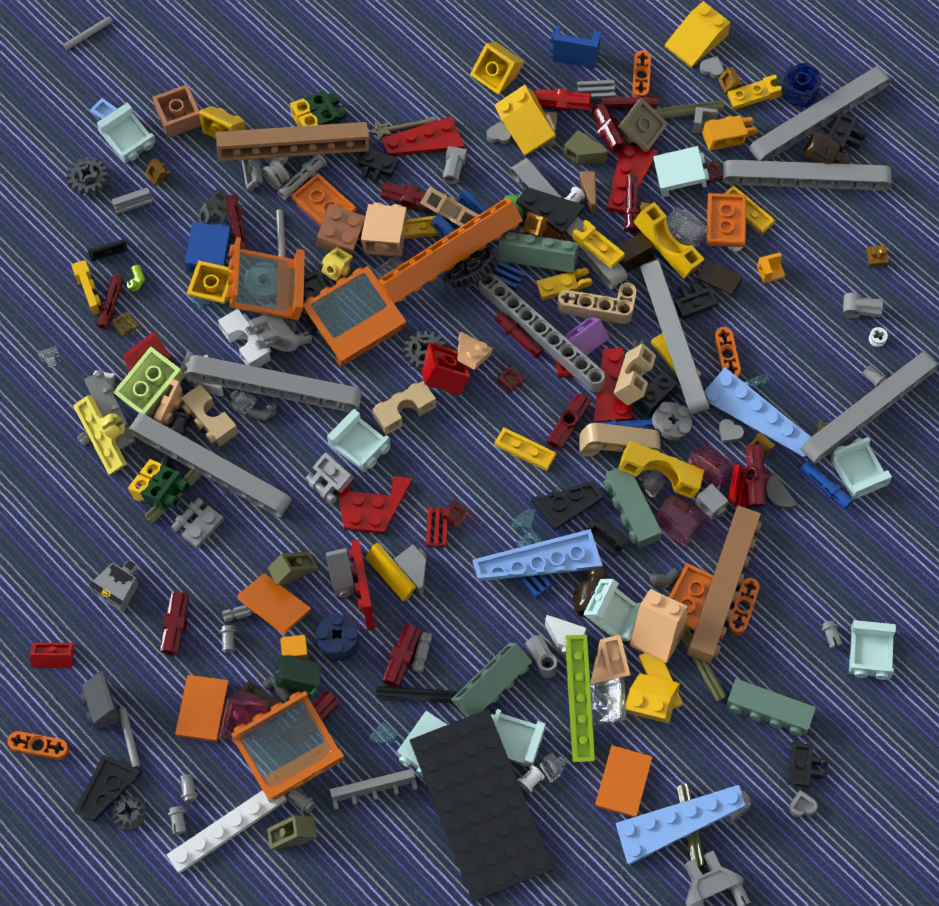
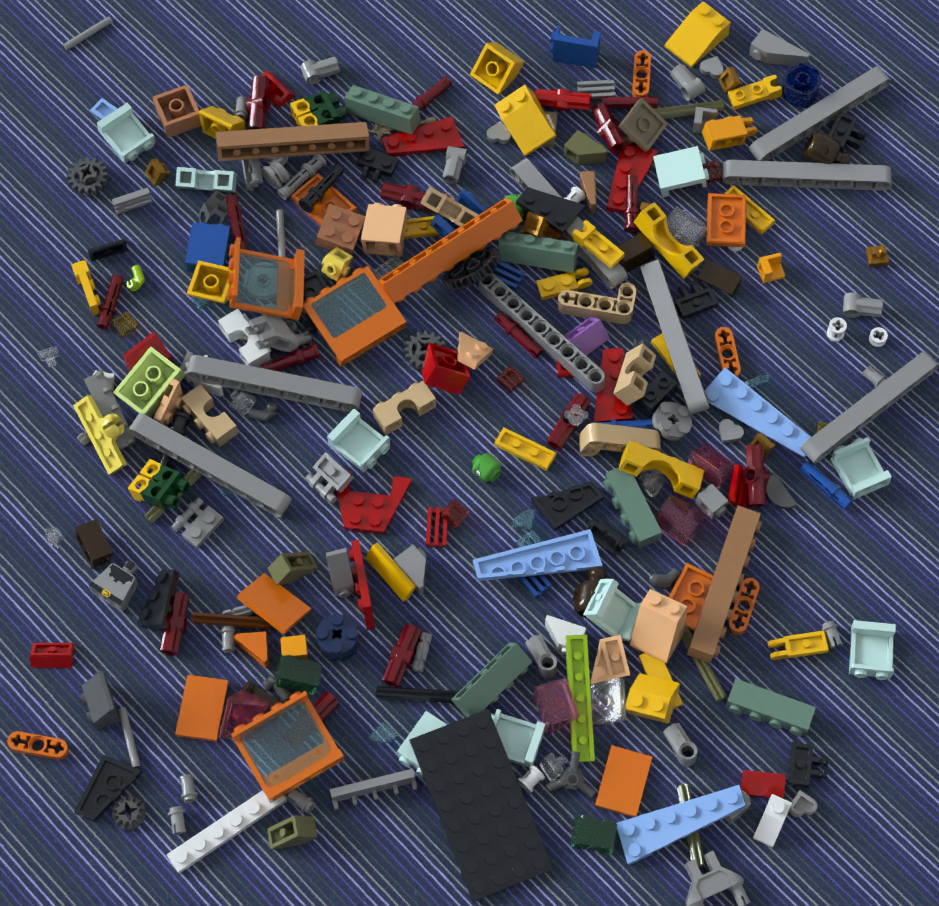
none -> clear plate [45,527,64,548]
none -> dark brown hinge [75,519,113,569]
none -> black wing [137,570,180,628]
none -> light aqua arch [175,167,237,193]
none -> reddish brown axle [191,612,273,629]
none -> light grey pin [233,96,248,121]
none -> orange slope [234,631,269,669]
none -> dark red piece [246,76,271,130]
none -> dark red pin [260,342,321,371]
none -> red slope [262,70,295,108]
none -> black pin [298,164,344,213]
none -> light grey piece [300,57,340,85]
none -> sand green brick [344,85,421,135]
none -> dark red pin [412,76,453,112]
none -> bright green head [472,453,502,482]
none -> clear pink slope [533,678,580,735]
none -> dark grey piece [546,751,596,798]
none -> clear plate [564,404,588,426]
none -> clear green brick [570,815,617,854]
none -> light grey piece [663,723,697,767]
none -> light grey piece [670,64,705,101]
none -> red slope [741,770,786,799]
none -> light grey slope [749,29,810,67]
none -> white slope [753,794,792,848]
none -> yellow hinge [767,631,829,660]
none -> white bush [827,317,847,342]

